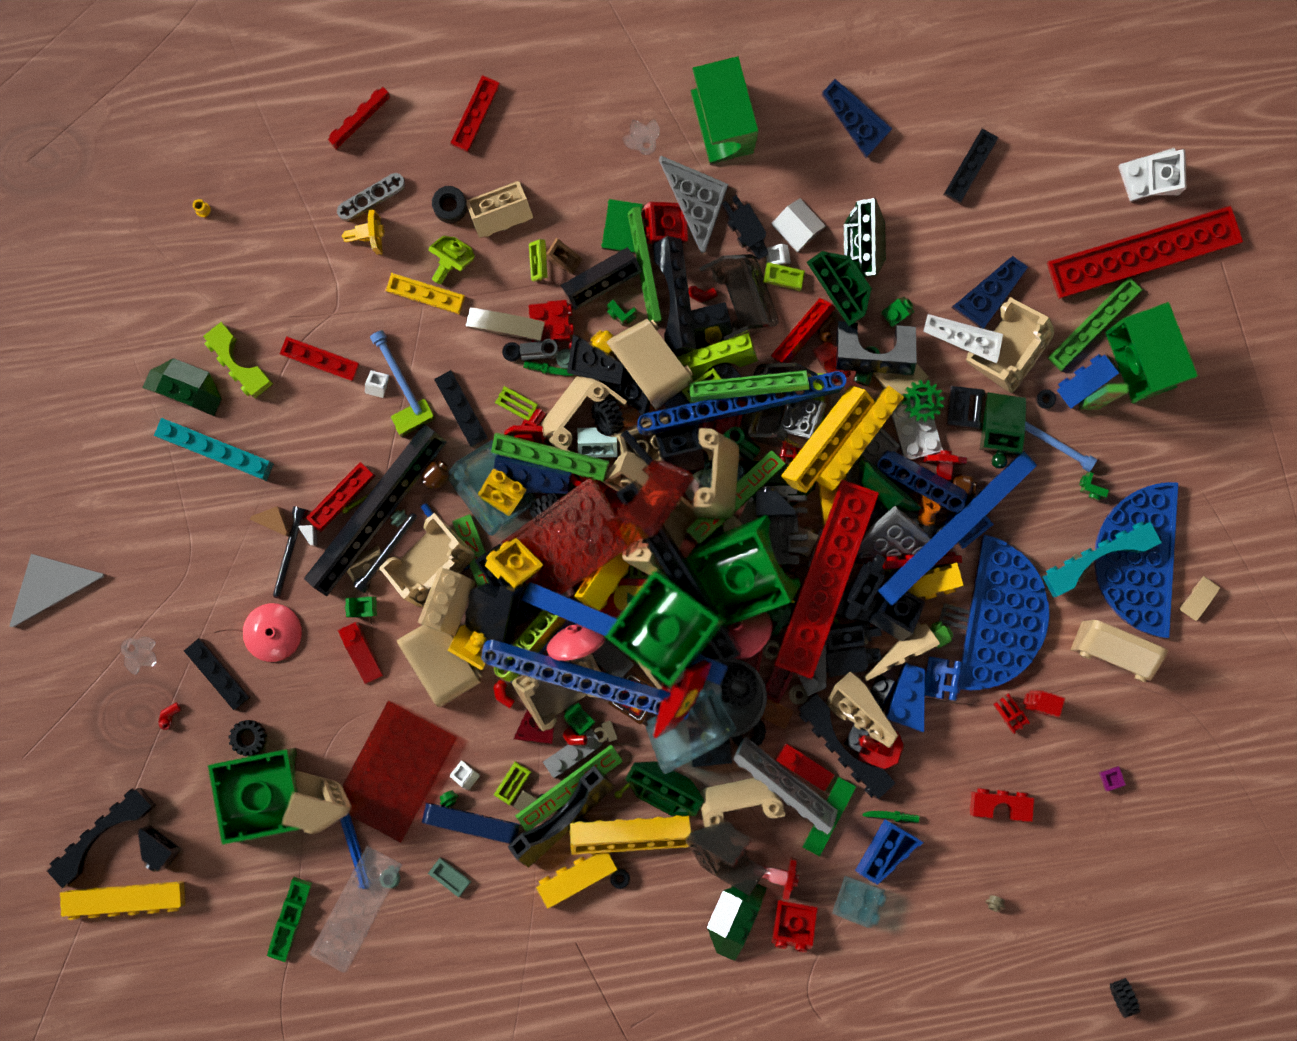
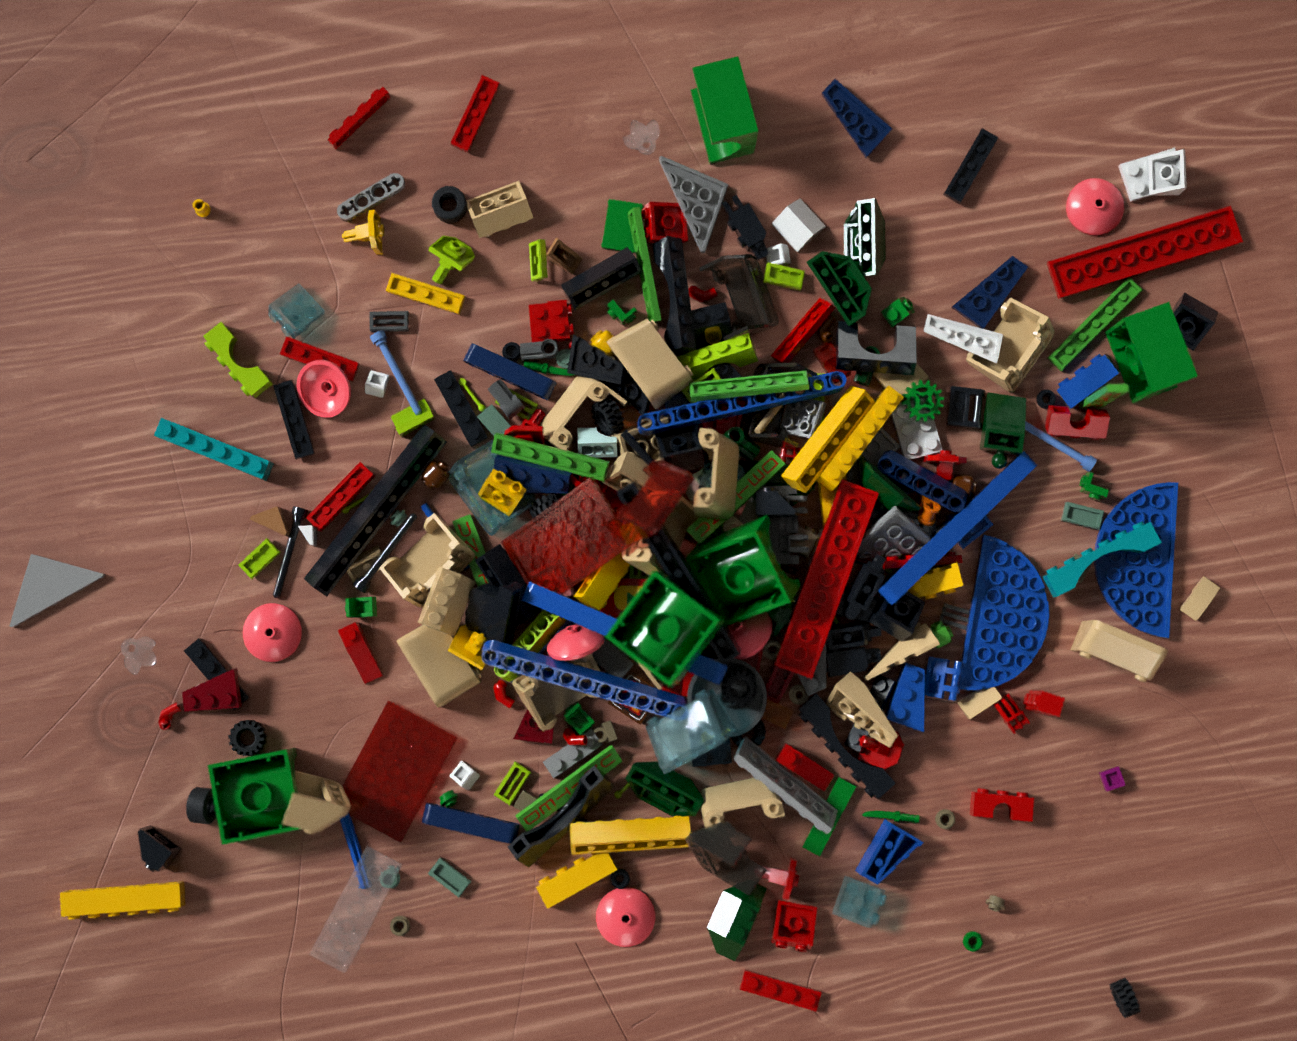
black arch [47,788,156,889] -> none
dark green wedge [143,358,222,417] -> none
green slope [267,877,312,962] -> none
dark tan slope [466,308,545,342] -> none
yellow plate [485,538,543,588] -> none
red slope [653,660,711,738] -> none
none -> dark red wing [182,668,242,712]
none -> black tyre [186,787,217,824]
none -> lime plate [238,538,281,579]
none -> clear light blue plate [268,283,325,339]
none -> black plate [273,380,315,460]
none -> coral dish [297,360,351,418]
none -> dark grey tile [370,311,409,332]
none -> dark tan plate [390,916,410,936]
none -> lime hinge [458,378,486,412]
none -> dark blue beam [463,343,557,401]
none -> sand green tile [477,404,511,436]
none -> dark grey piece [488,379,525,420]
none -> coral dish [596,887,655,947]
none -> red plate [739,969,822,1012]
none -> tan bar [754,393,785,435]
none -> dark tan plate [935,809,955,829]
none -> tan slope [957,687,1002,719]
none -> green plate [963,931,983,952]
none -> red arch [1045,405,1110,440]
none -> sand green tile [1061,502,1104,530]
none -> coral dish [1066,178,1124,236]
none -> black slope [1172,292,1218,351]

